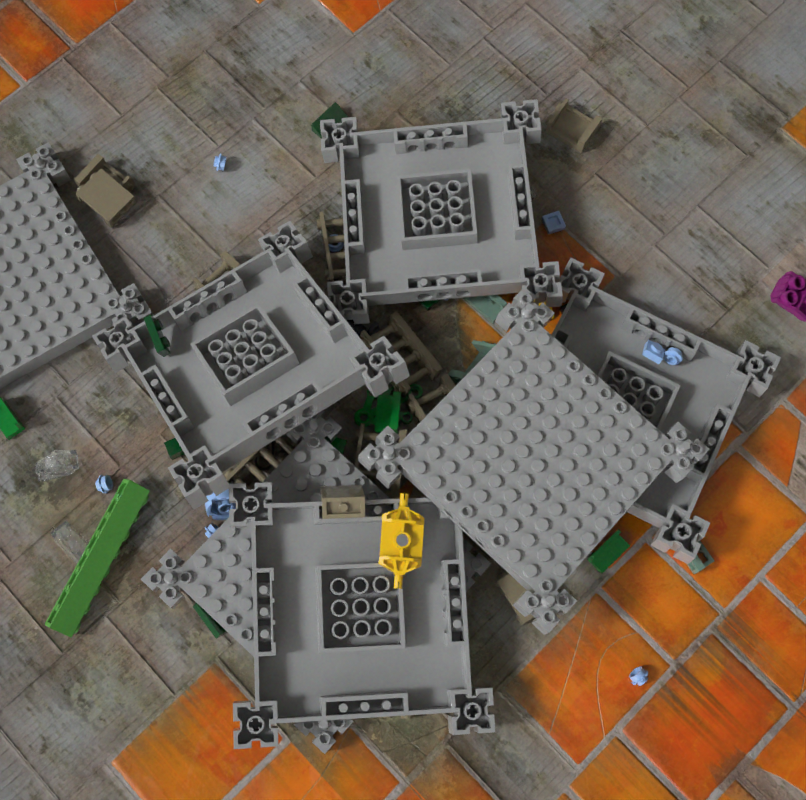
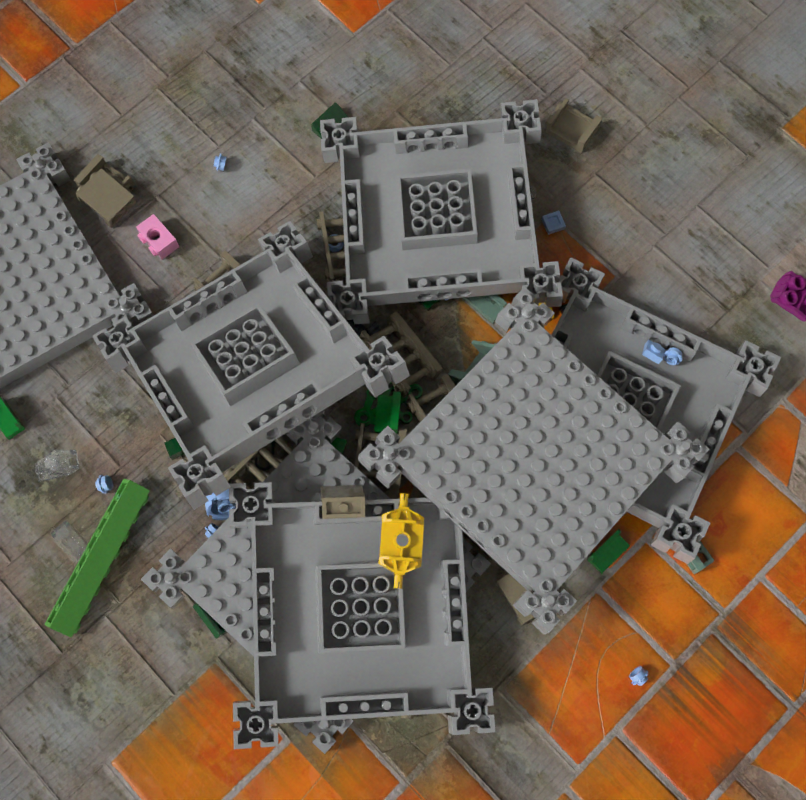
dark green plate [143,315,171,357] -> none
none -> bright pink brick [136,214,179,260]

